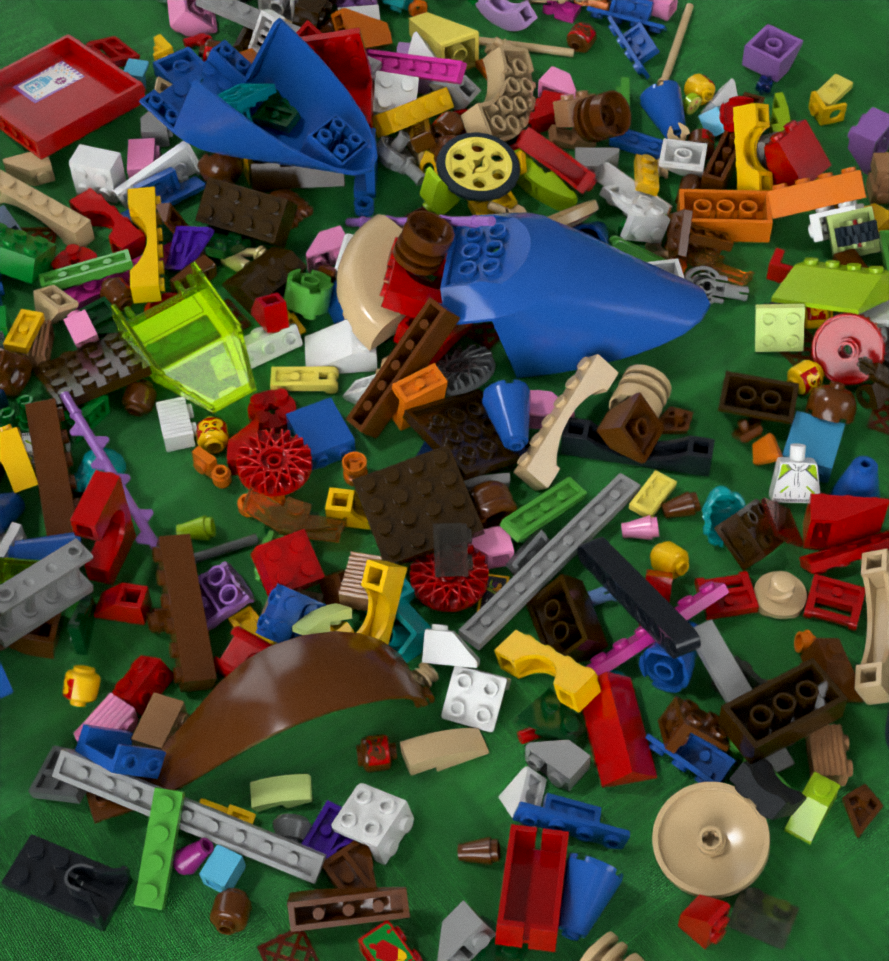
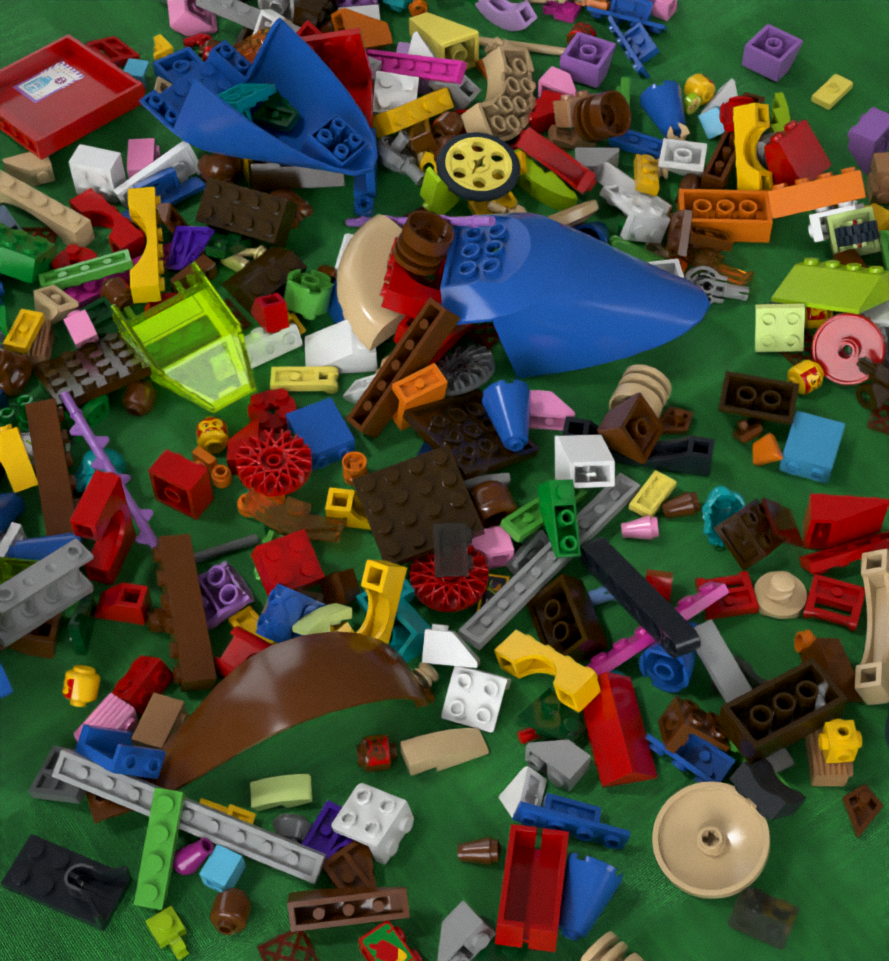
light grey slope [140,111,173,147] -> none
white brick [156,396,197,452] -> none
lime cone [176,515,216,540] -> none
bright pink slope [306,225,345,273] -> none
medium nougat brick [339,551,383,611] -> none
tan arch [514,354,619,491] -> none
yellow head [650,541,689,579] -> none
tan bar [657,3,694,86] -> none
red slope [678,894,731,949] -> none
reddish brown head [687,128,716,160] -> none
clear blue plate [755,75,774,95] -> none
red panel [766,248,794,283] -> none
white torso [769,443,820,503] -> none
lime slope [784,771,841,844] -> none
reddish brown cylinder [805,381,857,424] -> none
yellow bracket [808,91,847,126] -> none
blue cone [830,456,880,498] -> none
none -> lime plate [145,906,189,961]
none -> red brick [148,449,214,520]
none -> clear orange plate [233,26,272,56]
none -> green slope [537,479,581,558]
none -> white slope [555,435,615,488]
none -> medium lavender slope [560,32,616,88]
none -> yellow brick [818,719,862,764]

